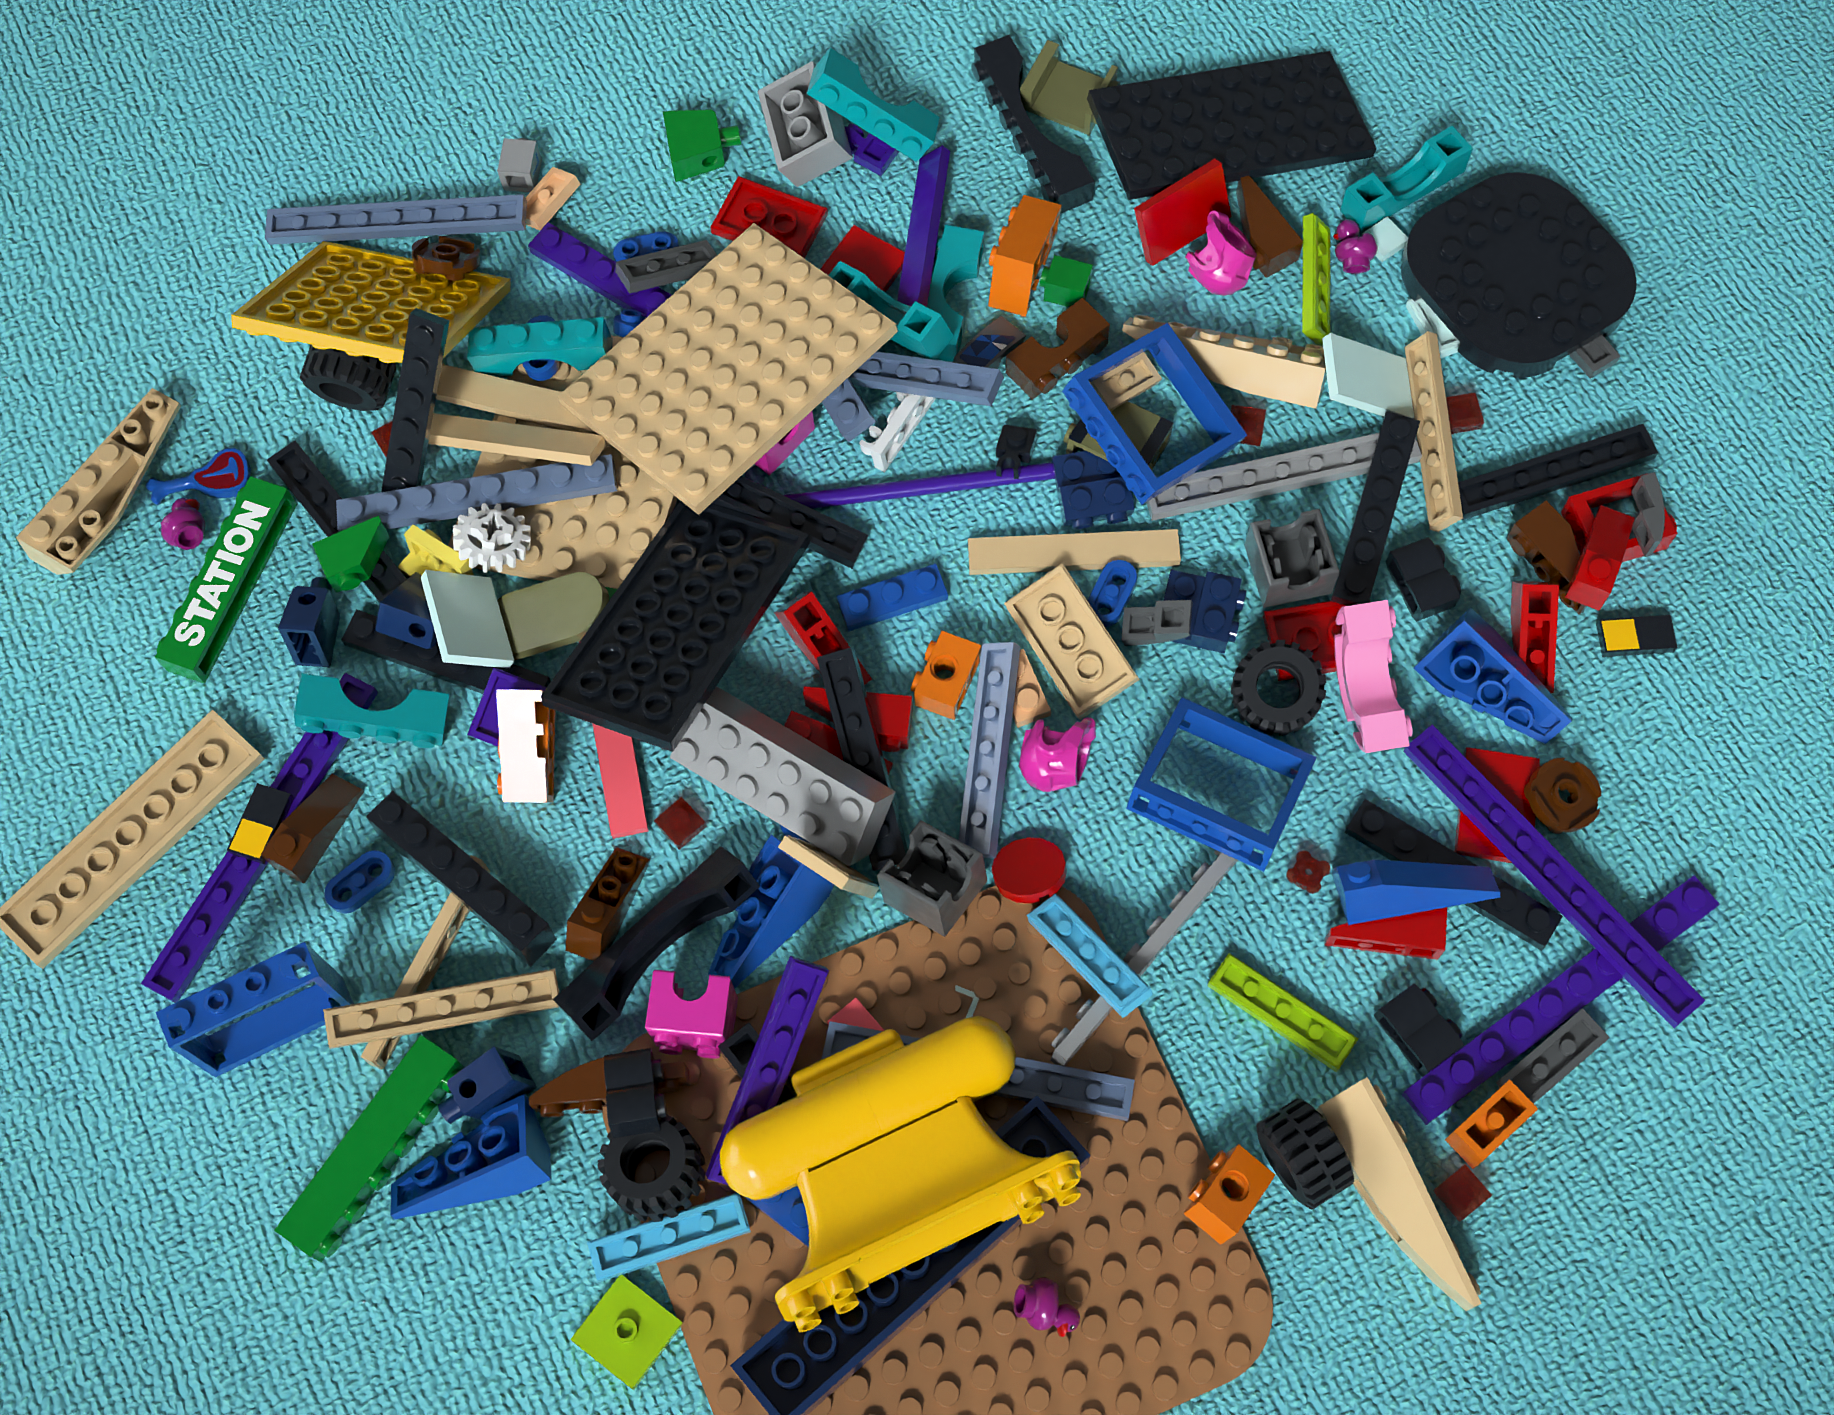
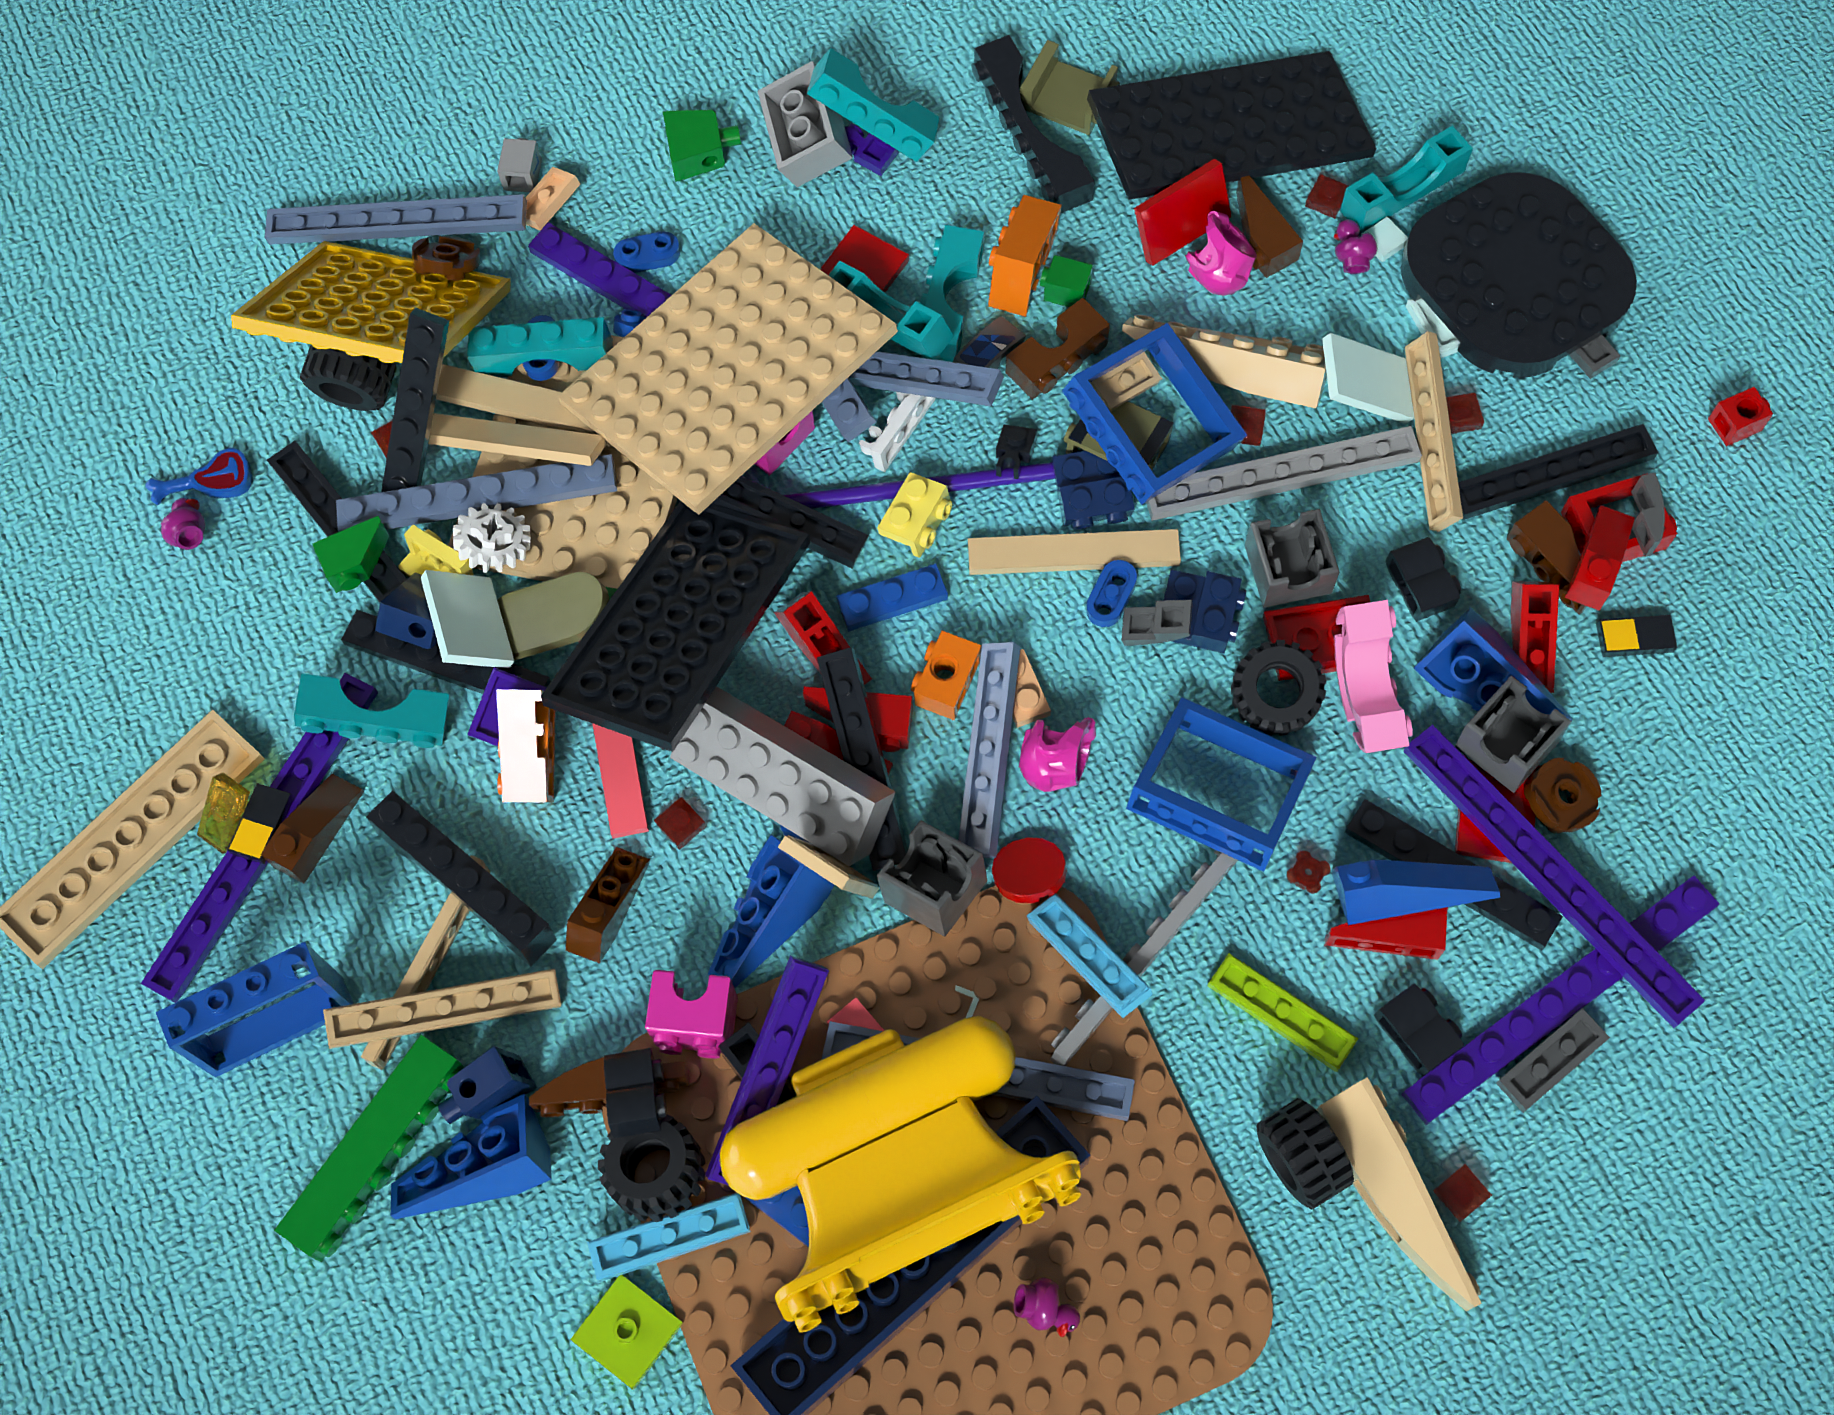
tan wedge [16,388,181,575] -> none
green brick [155,476,297,684] -> none
dark blue torso [278,577,340,668] -> none
blue plate [324,850,395,914] -> none
black arch [553,846,760,1041] -> none
dark grey plate [615,240,717,294] -> none
red tile [710,176,828,259] -> none
dark purple tile [897,145,950,307] -> none
tan tile [1004,563,1140,720] -> none
orange brick [1183,1144,1275,1245] -> none
lime tile [1302,213,1330,346] -> none
black plate [1331,411,1420,606] -> none
orange brick [1445,1079,1538,1169] -> none
none -> clear yellow slope [197,772,250,854]
none -> light yellow bracket [877,472,952,558]
none -> clear red plate [1305,174,1349,219]
none -> dark grey piece [1455,676,1572,793]
none -> red brick [1708,387,1773,447]

